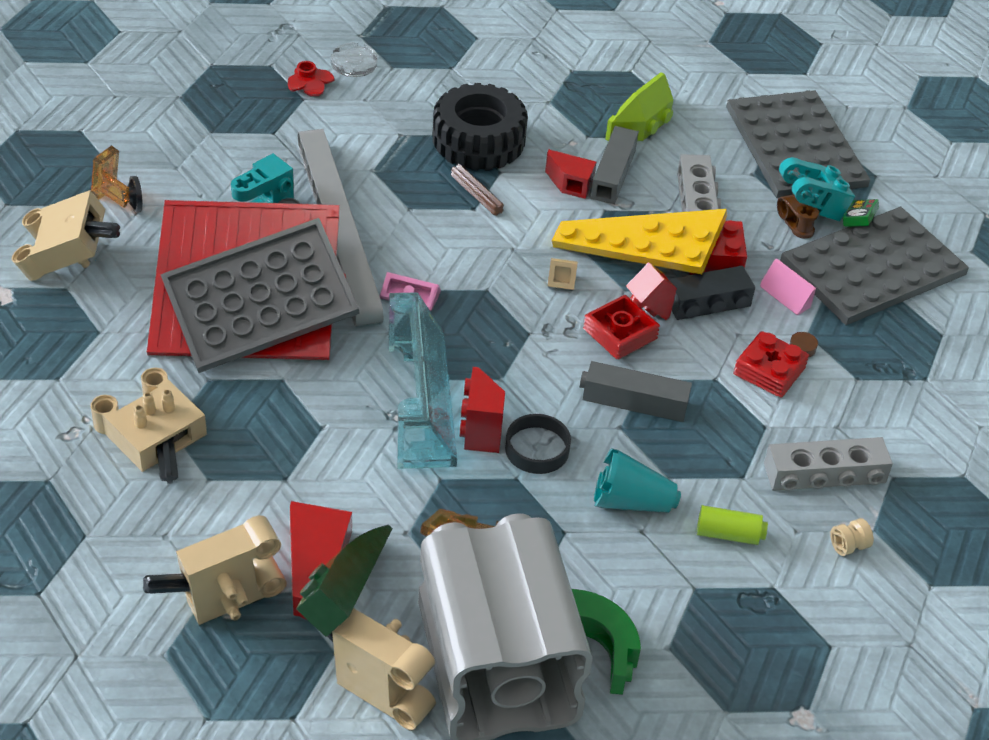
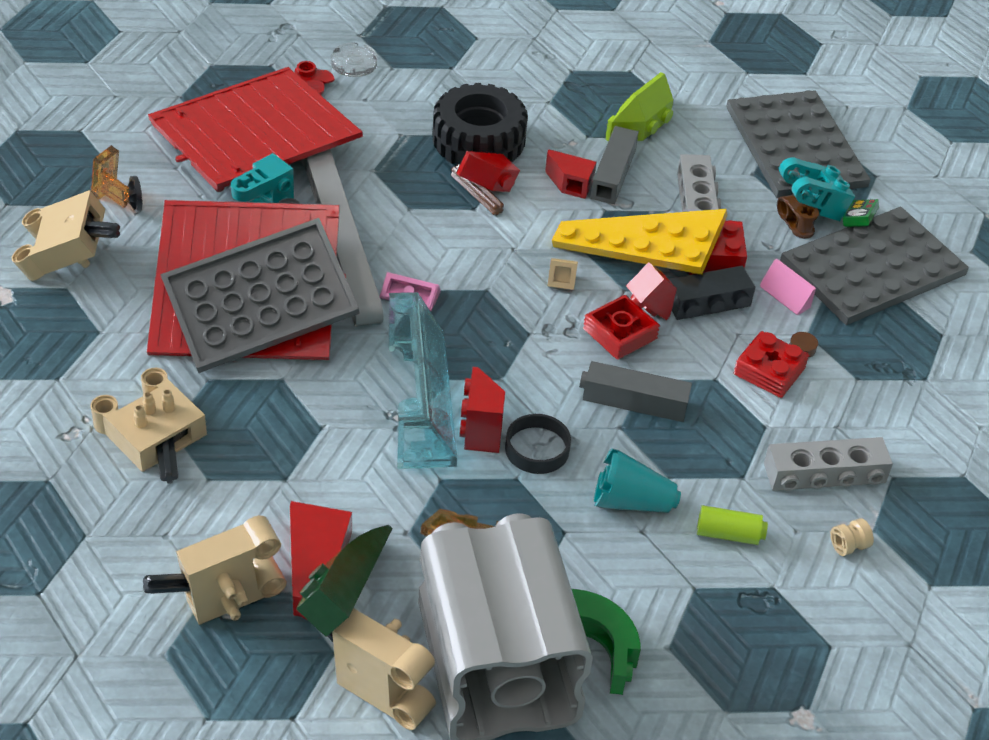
none -> red door [148,67,363,192]
none -> red slope [456,151,520,192]

